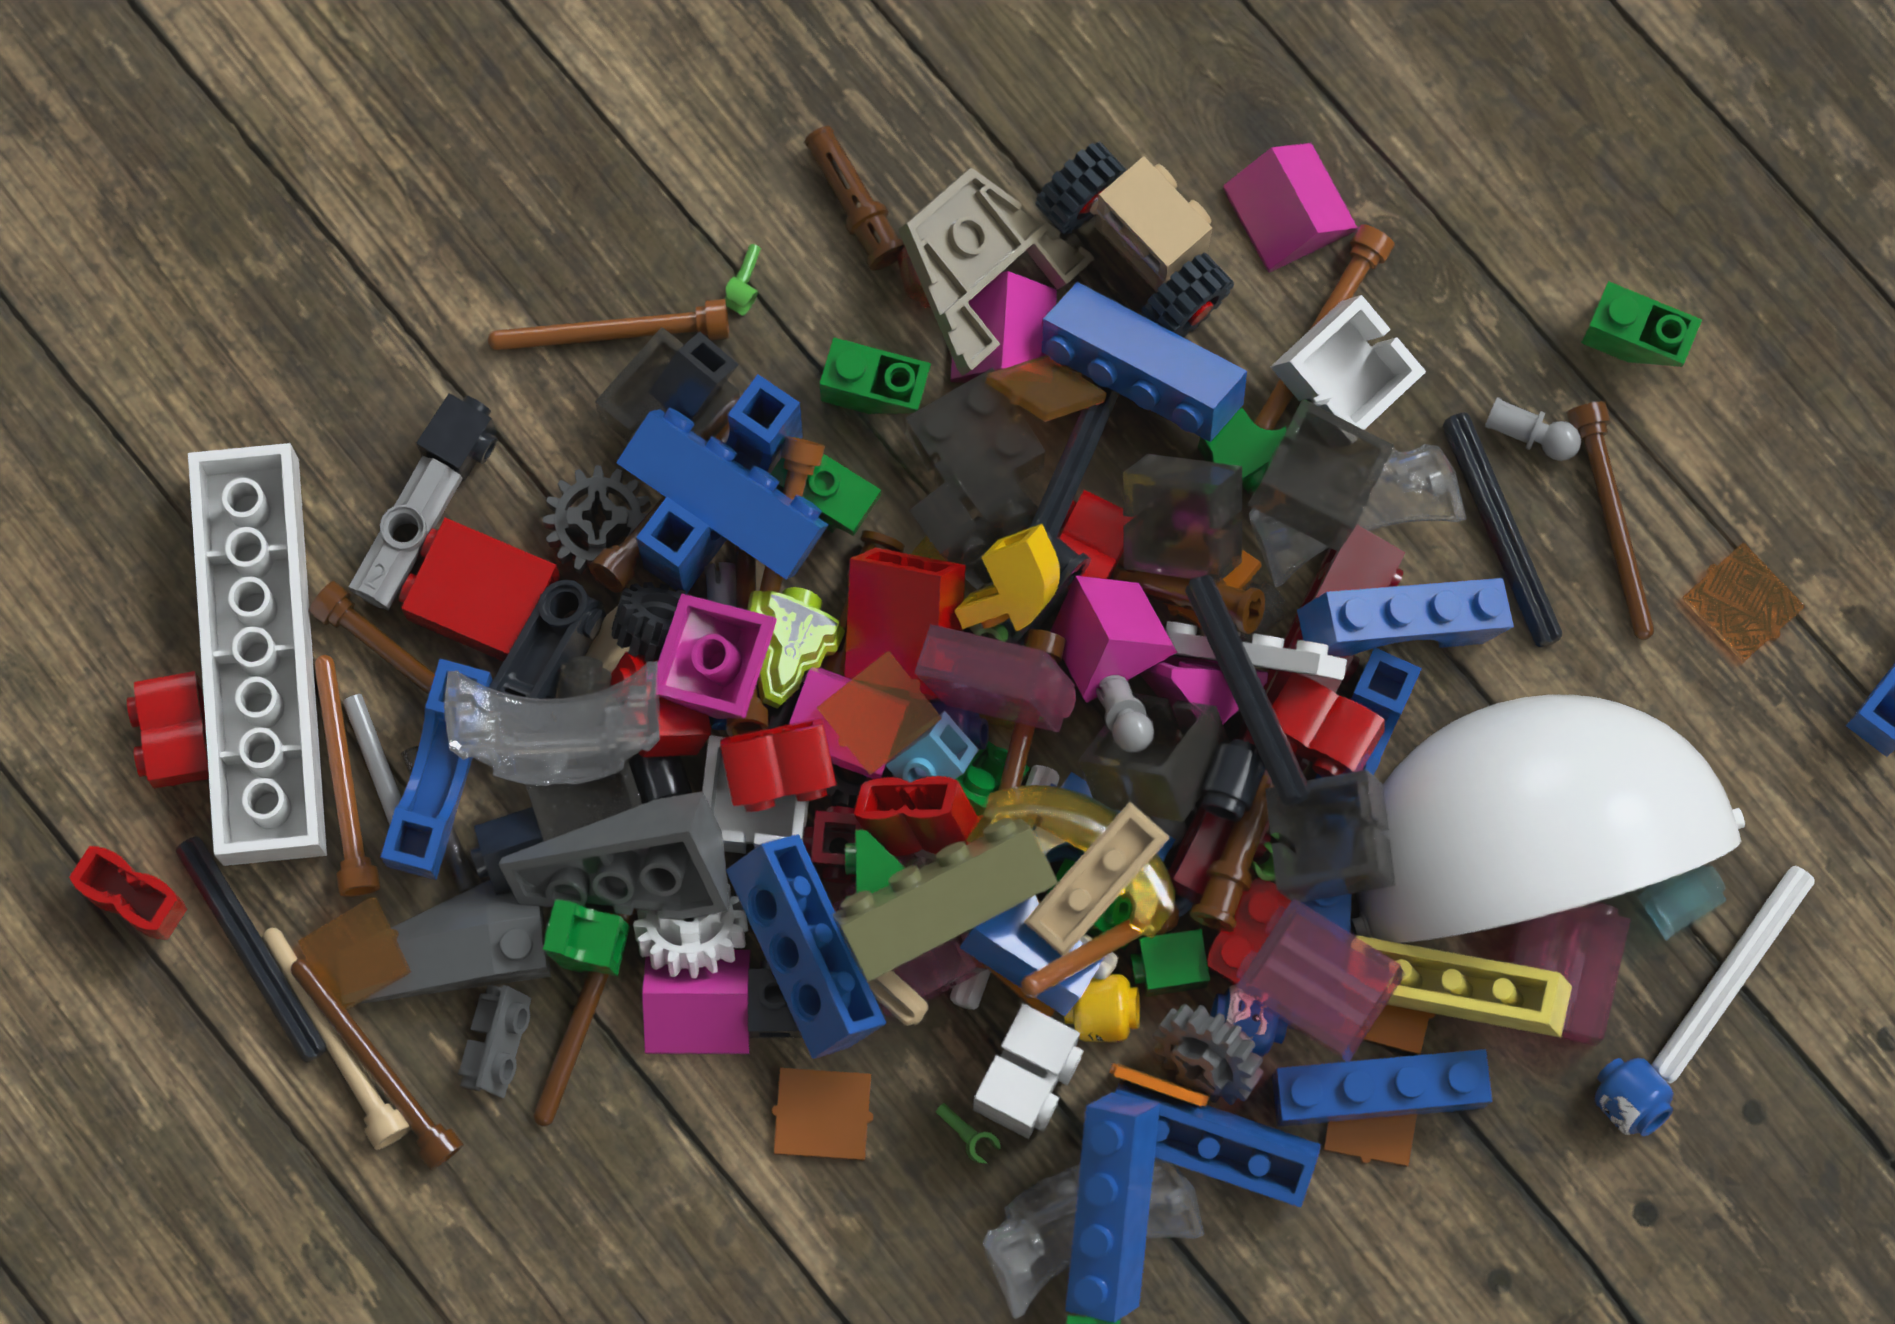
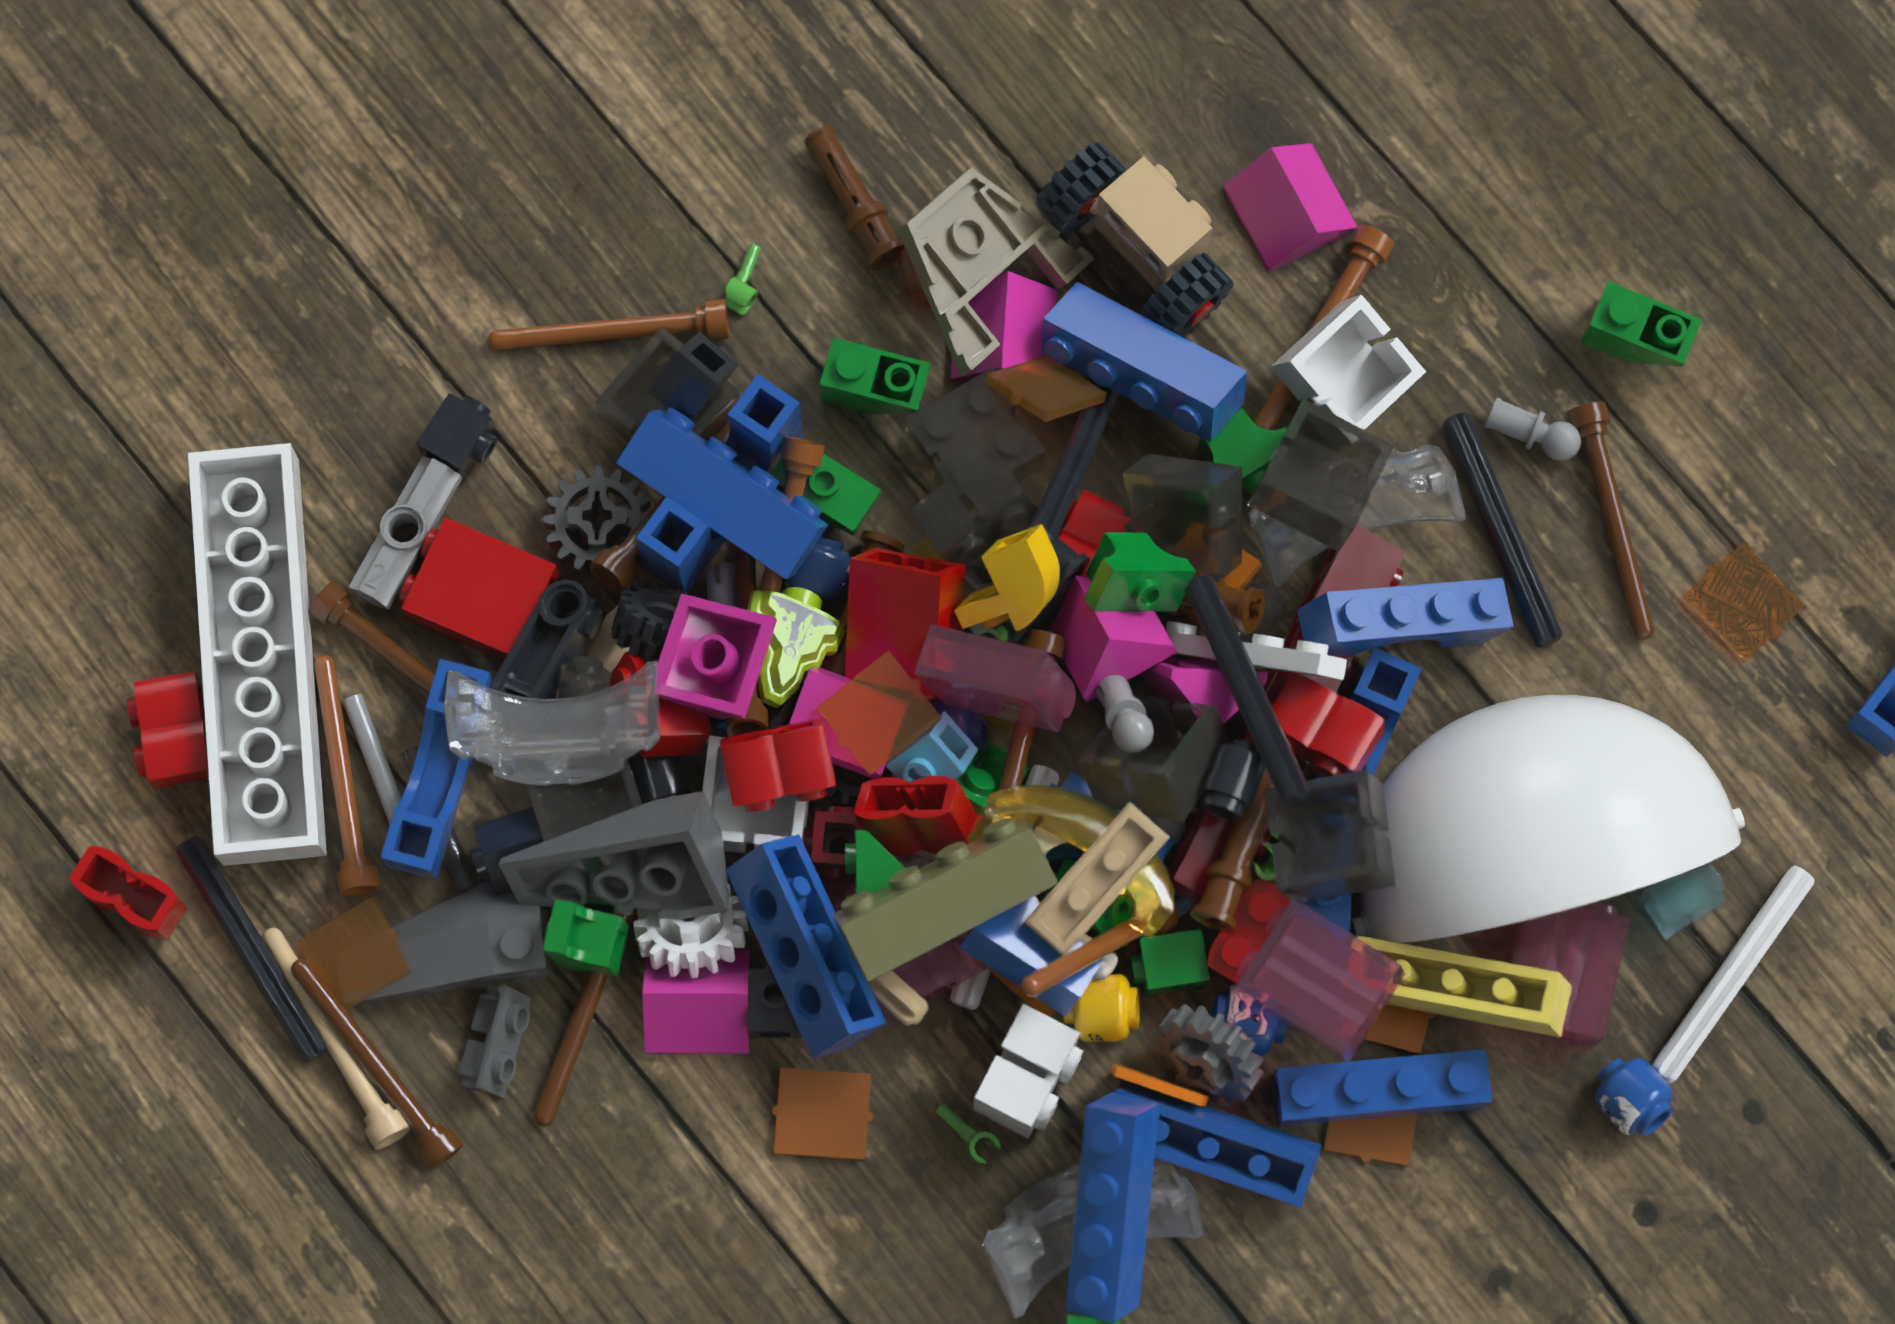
none -> dark blue head [781,536,851,608]
none -> green brick [1084,532,1196,611]

